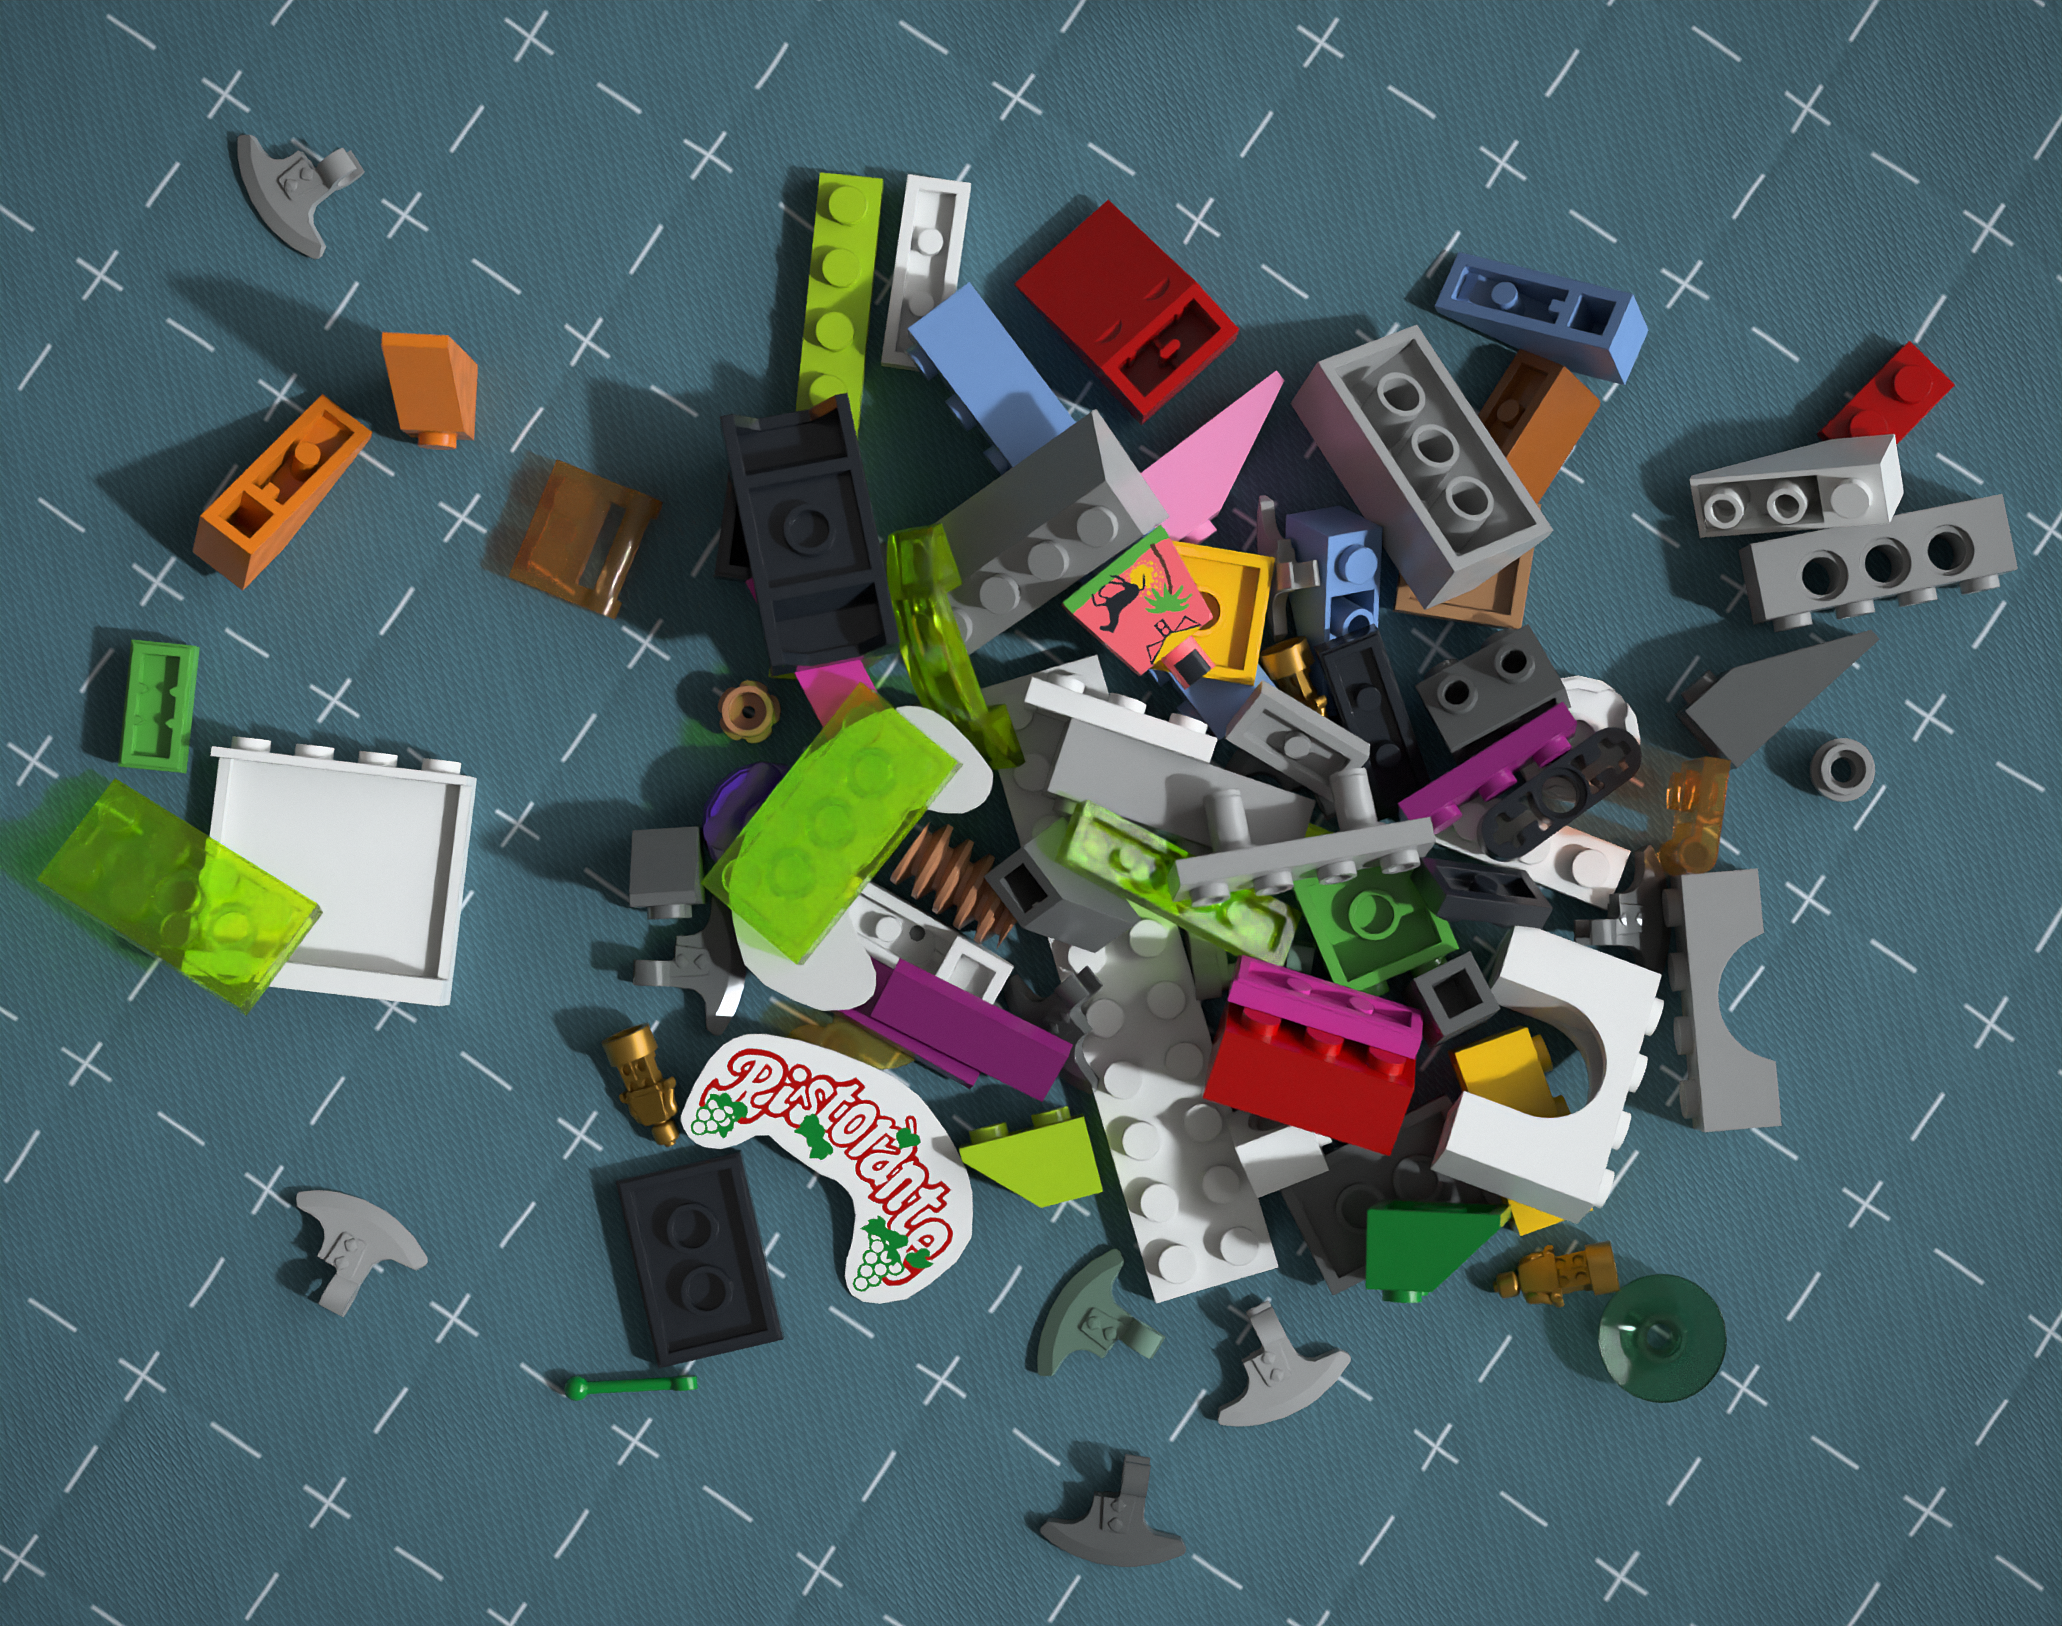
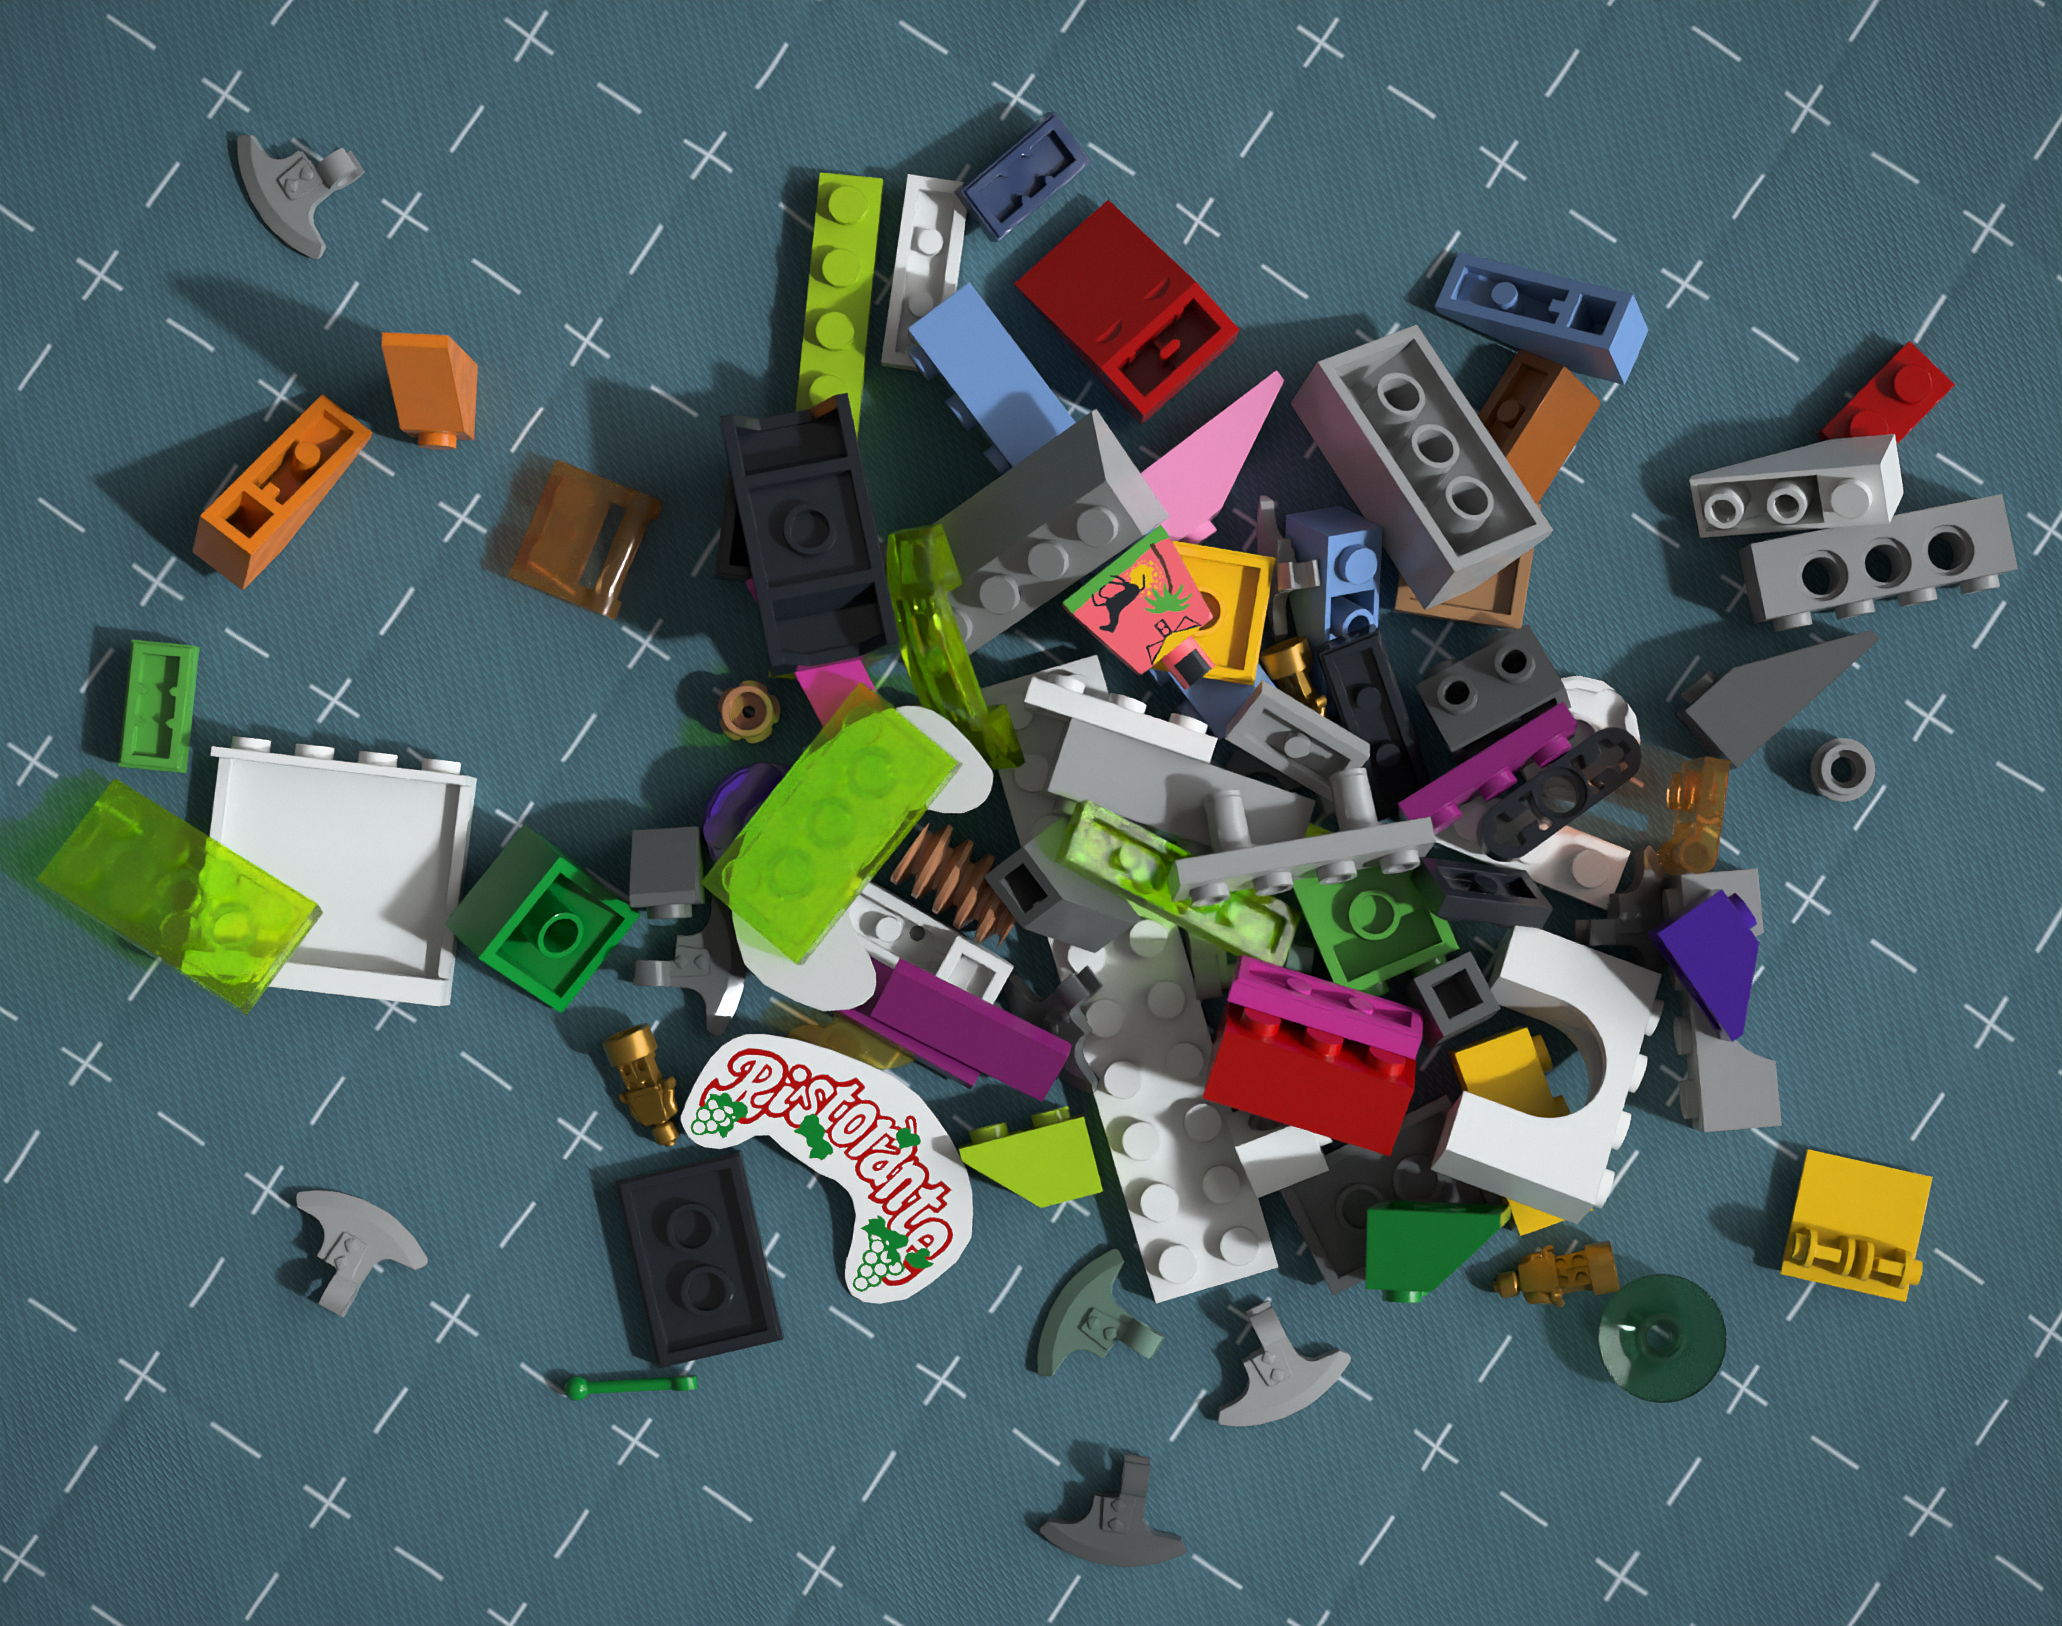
none -> green slope [444,824,641,1013]
none -> dark blue plate [954,112,1091,242]
none -> dark purple slope [1647,889,1760,1042]
none -> yellow hinge [1780,1149,1933,1302]

